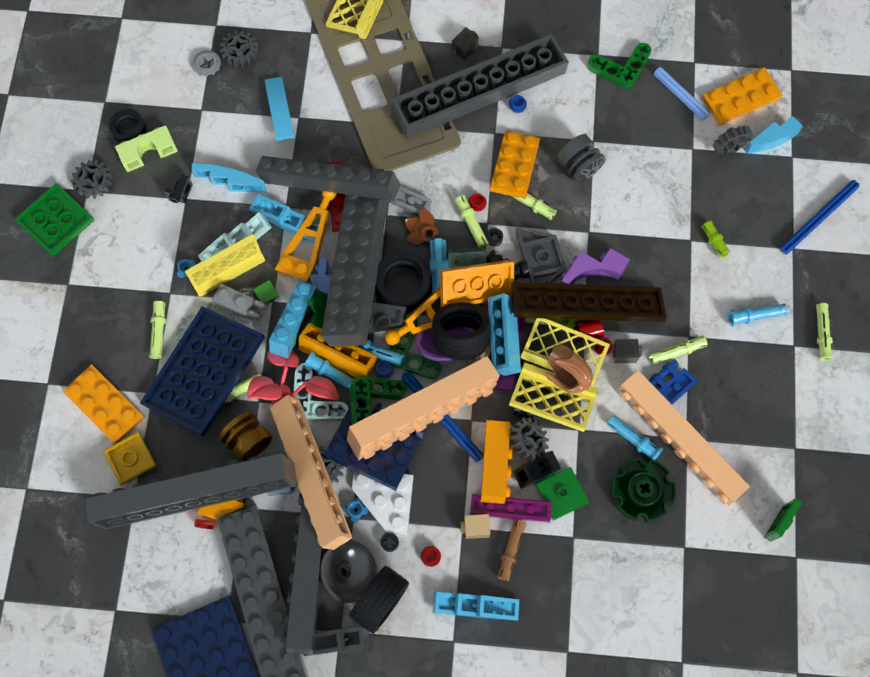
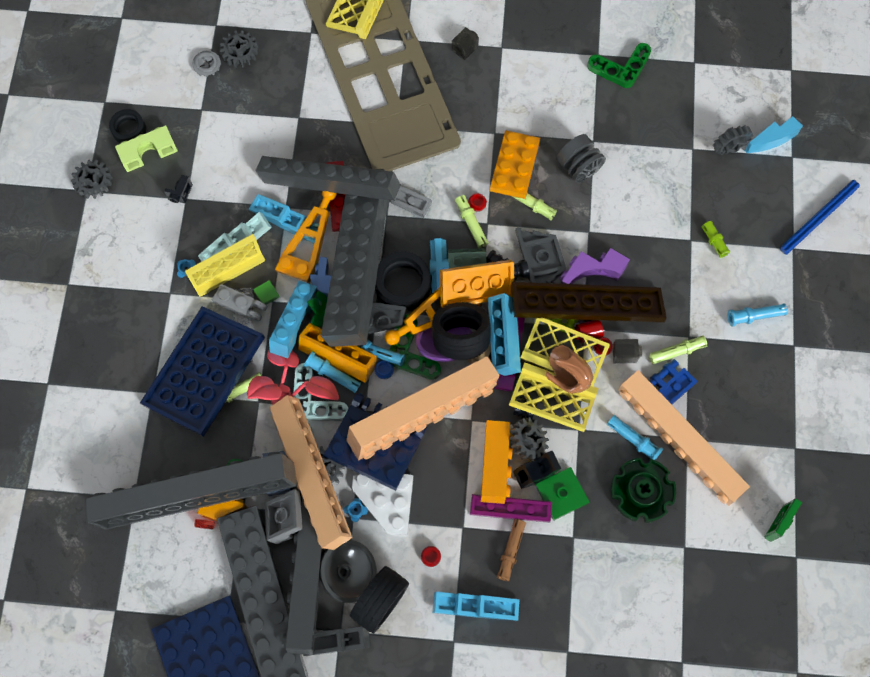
green plate [14,183,95,257] -> none
light orange plate [63,364,145,444] -> none
yellow plate [103,431,157,486] -> none
yellowish green pin [149,301,166,359] -> none
medium azure slope [191,163,267,192] -> none
pearl gold wheel [219,411,273,462] -> none
medium azure slope [265,76,295,141] -> none
green beam [350,377,407,425] -> none
black bush [381,533,399,552] -> none
dark grey brick [391,34,569,139] -> none
blue axle [401,371,484,462] -> none
dark orange plate [405,209,439,245] -> none
tan brick [461,514,490,539] -> none
black bush [486,228,503,247] -> none
blue plate [509,95,527,113] -> none
light blue axle [654,67,709,120] -> none
light orange plate [702,67,783,126] -> none
yellowish green pin [816,303,833,361] -> none
none -> light grey plate [265,489,302,544]

